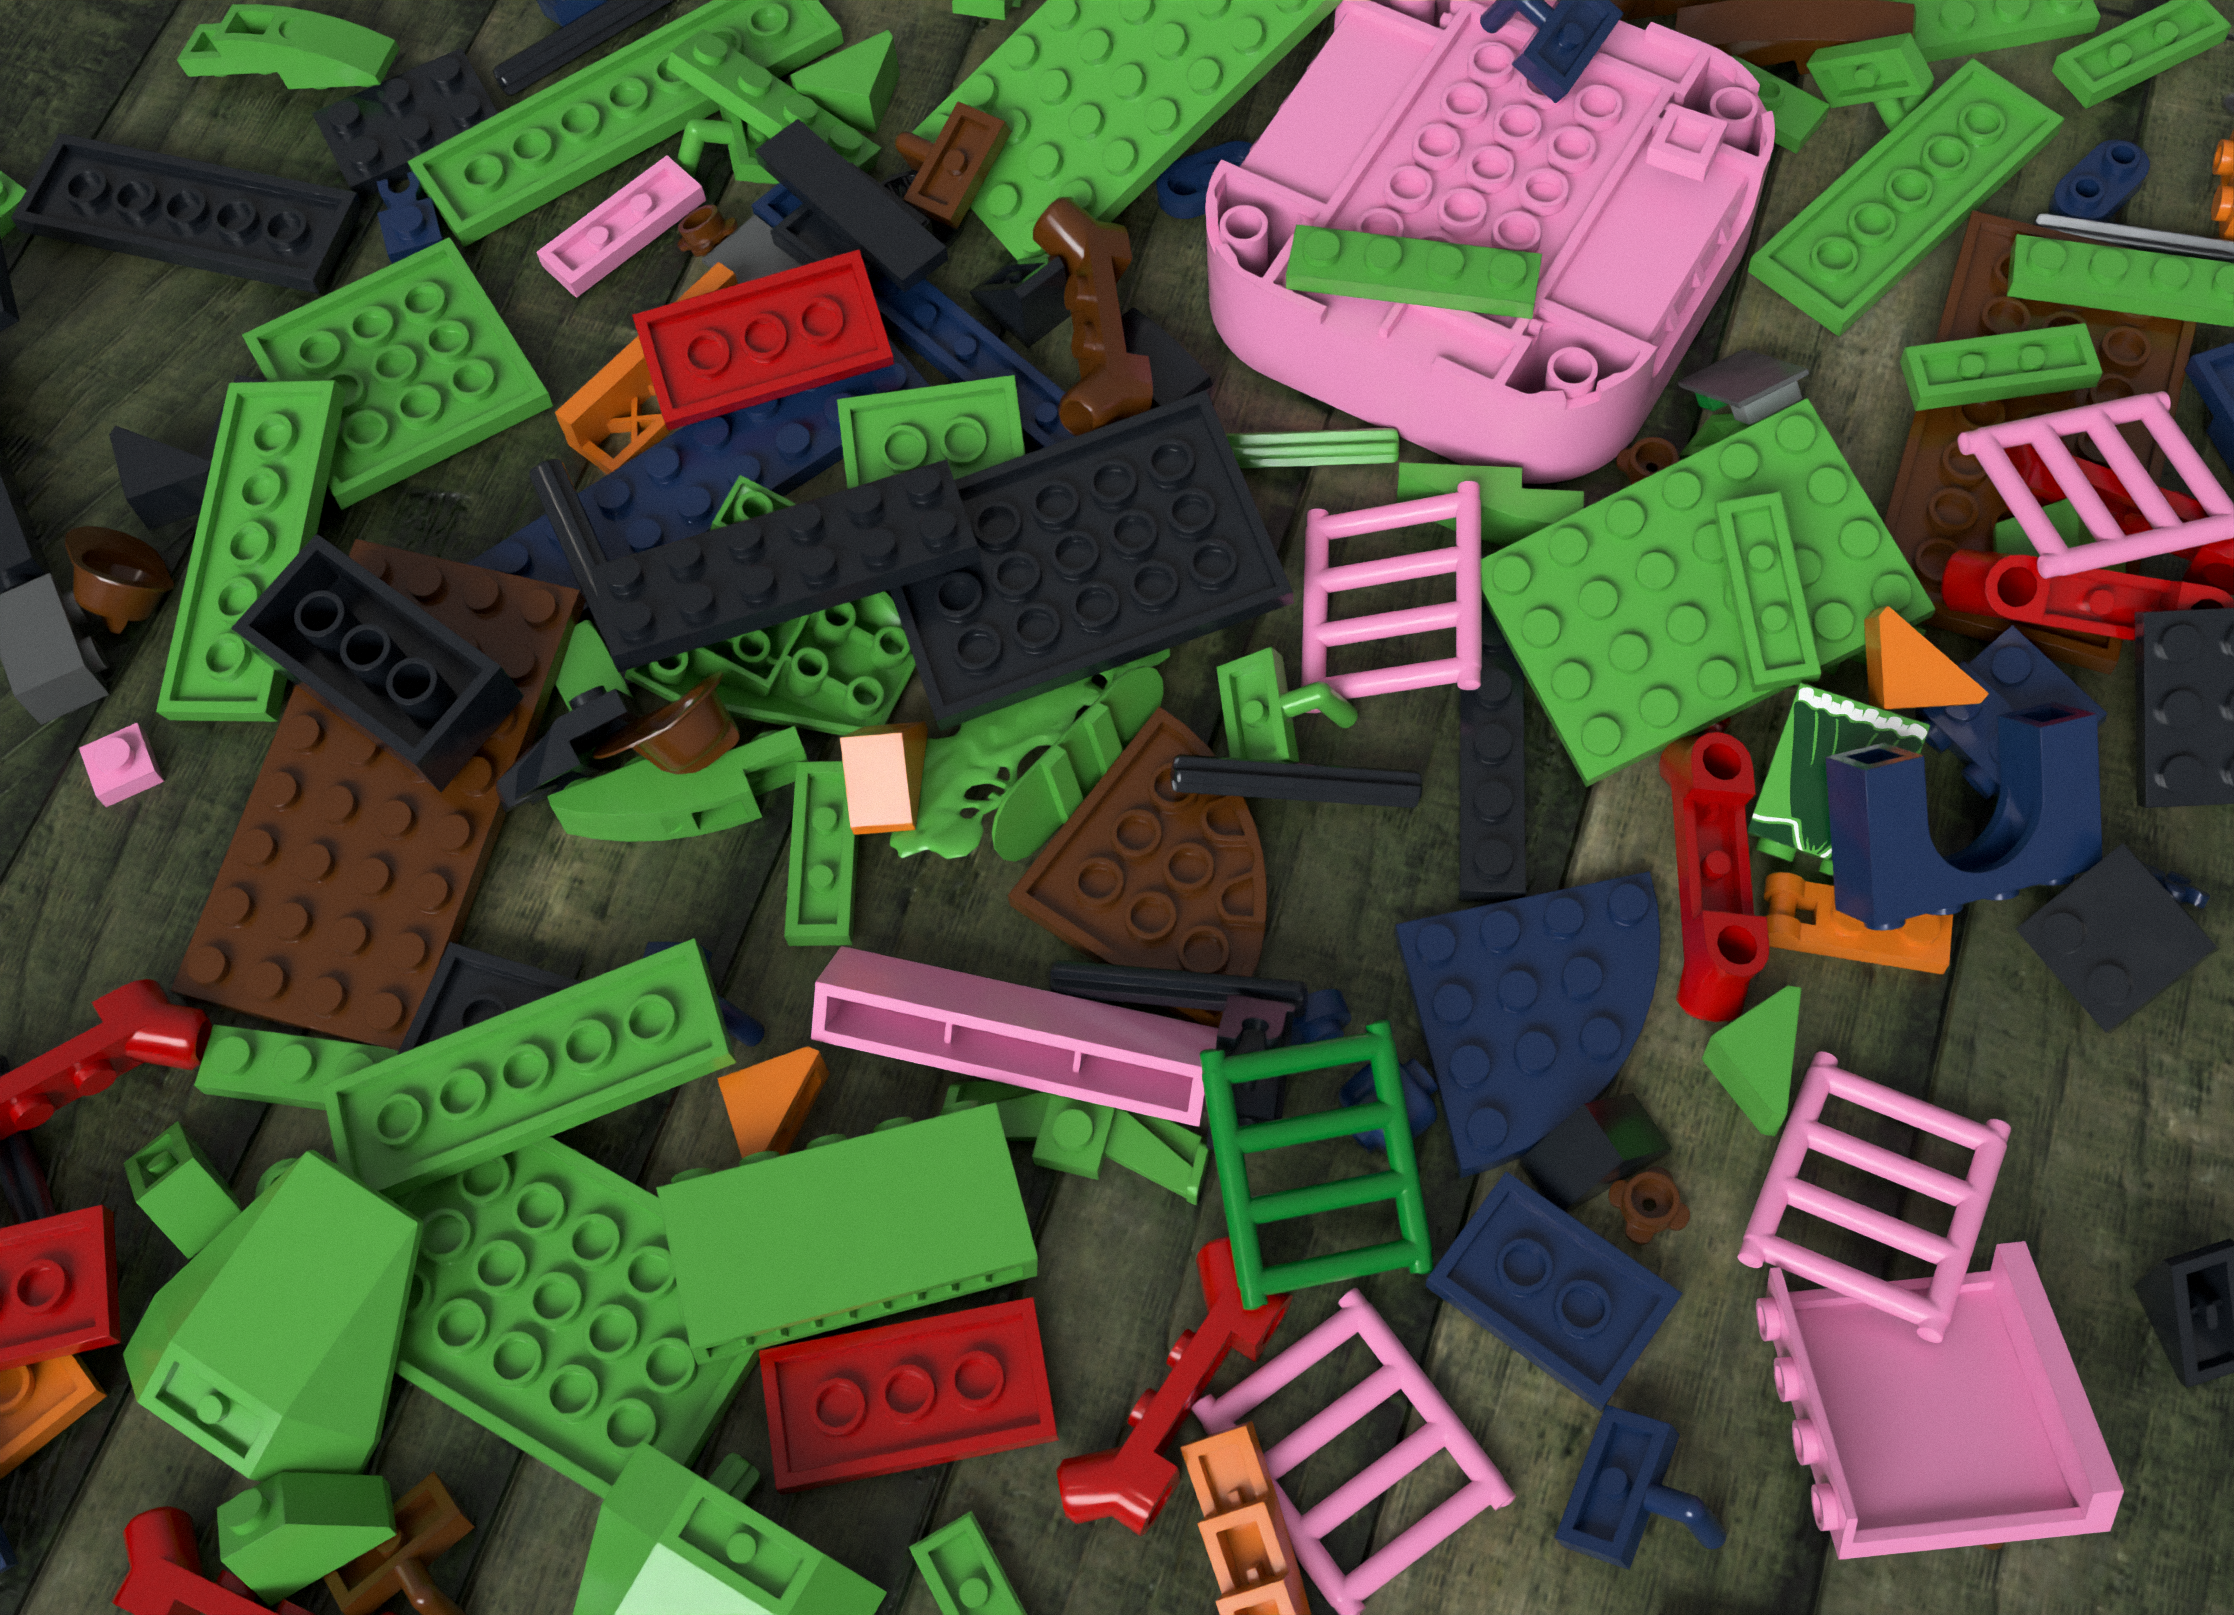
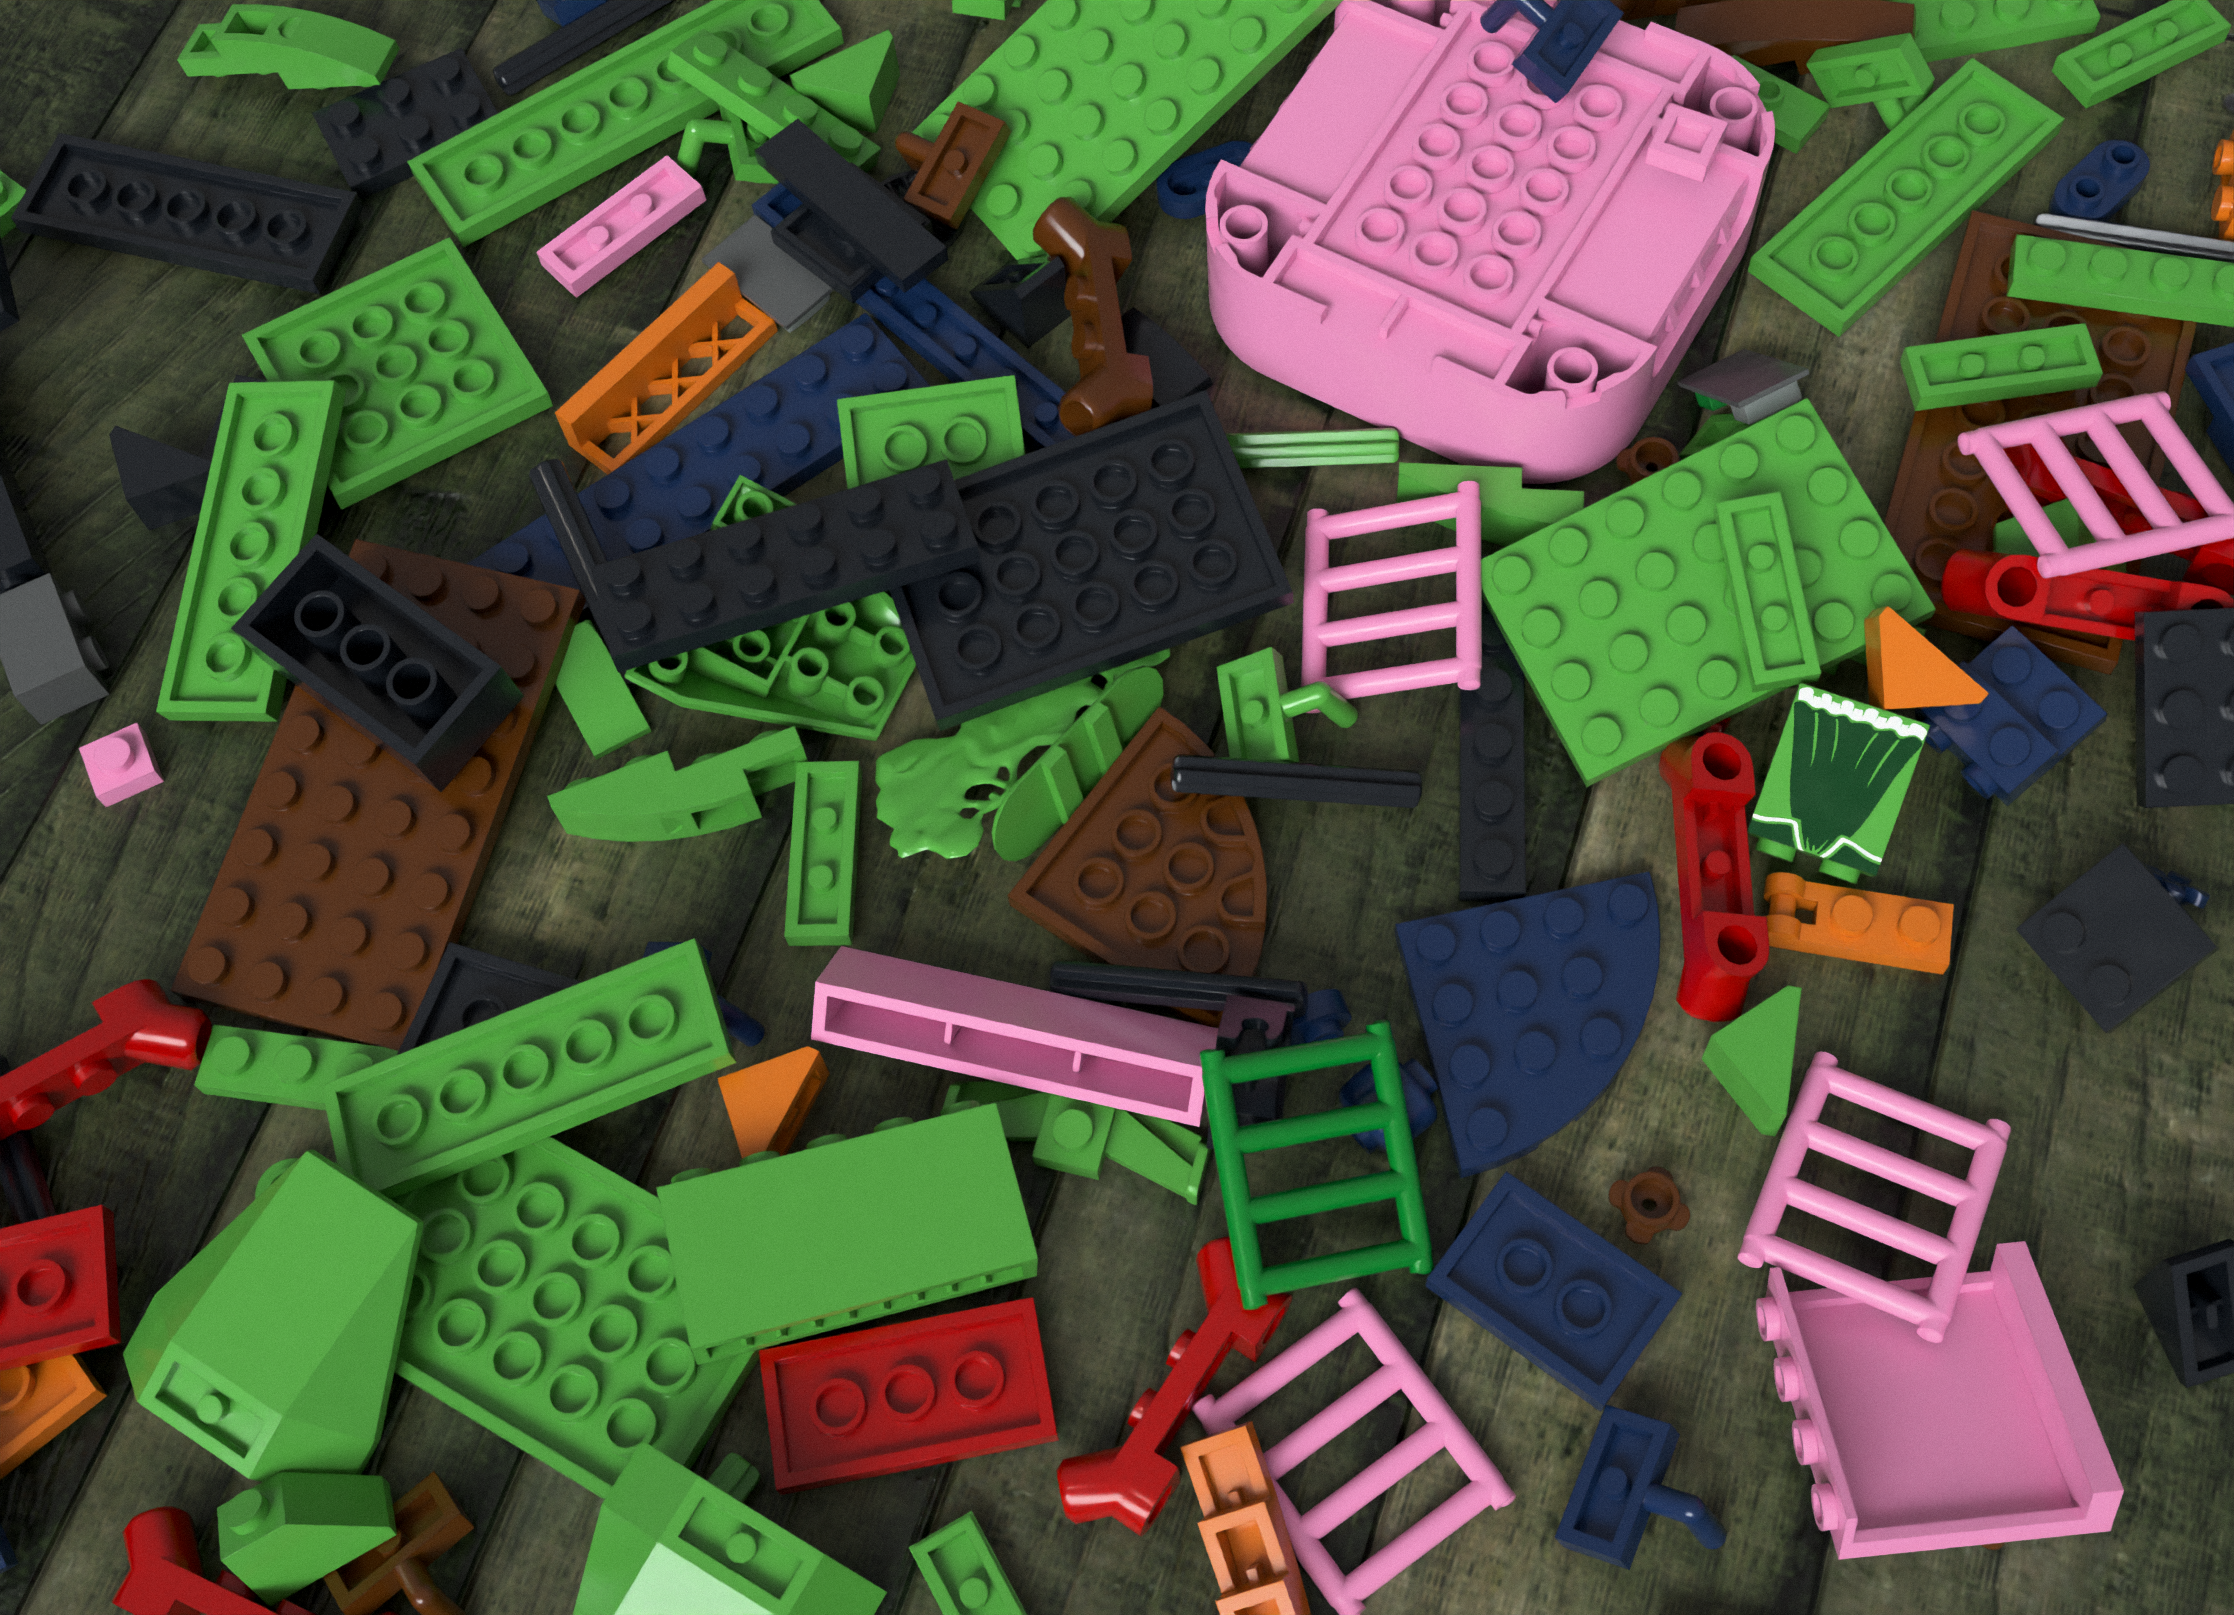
reddish brown piece [65,526,174,634] -> none
bright green slope [123,1121,243,1260] -> none
dark blue plate [377,172,445,264] -> none
black plate [496,686,644,813] -> none
reddish brown piece [593,671,740,774] -> none
red plate [632,249,895,431] -> none
reddish brown plate [678,205,738,257] -> none
slope [840,721,928,835] -> none
bright green plate [1286,224,1542,319] -> none
black slope [1519,1093,1672,1213] -> none
dark blue arch [1825,702,2103,930] -> none

